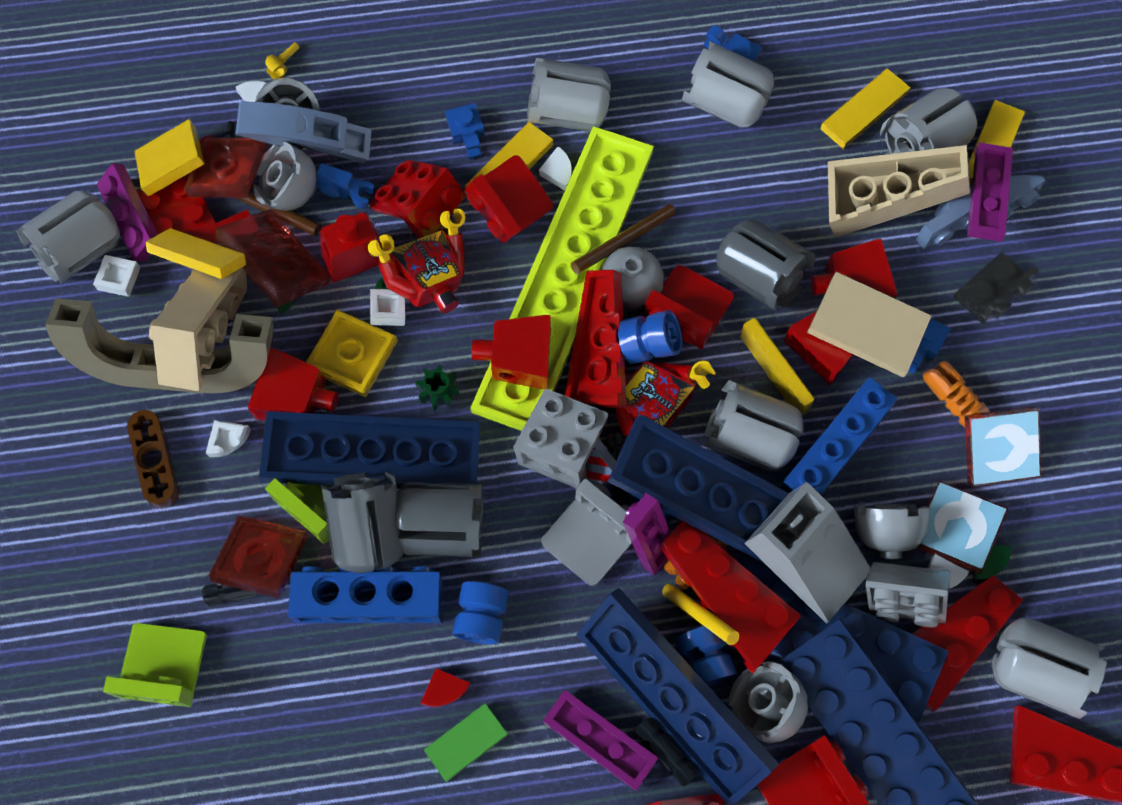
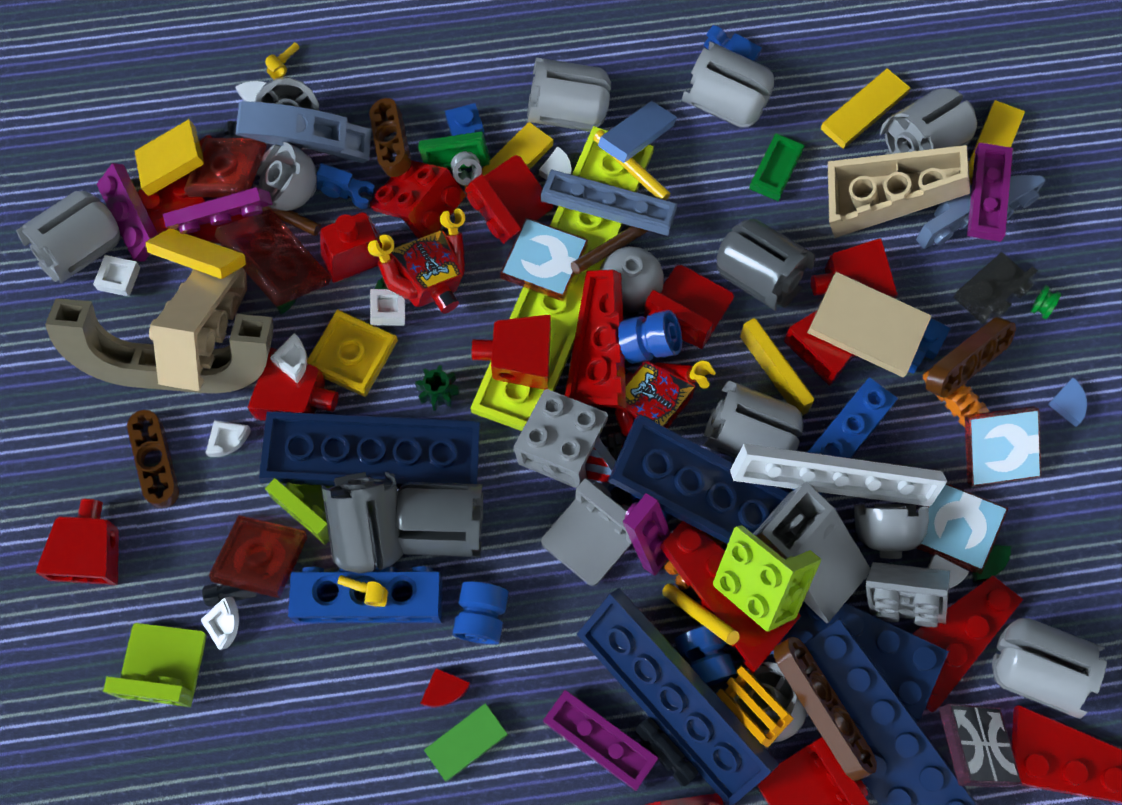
none -> red torso [36,499,119,585]
none -> magenta plate [163,187,273,234]
none -> white tile [201,597,239,650]
none -> white tile [270,333,307,383]
none -> yellow hand [338,575,388,607]
none -> reddish brown beam [369,98,411,177]
none -> green tile [418,131,490,171]
none -> light grey bush [450,151,482,186]
none -> tile [500,217,588,301]
none -> sand blue tile [541,169,678,236]
none -> yellow bar [593,130,671,200]
none -> medium blue tile [598,101,677,163]
none -> lime bracket [713,525,822,632]
none -> light orange tile [716,666,794,748]
none -> white plate [730,444,947,507]
none -> green tile [749,133,805,202]
none -> reddish brown beam [774,637,877,781]
none -> reddish brown beam [926,317,1016,398]
none -> tile [939,704,1022,787]
none -> green bush [1030,285,1062,320]
none -> medium blue tile [1048,378,1087,427]

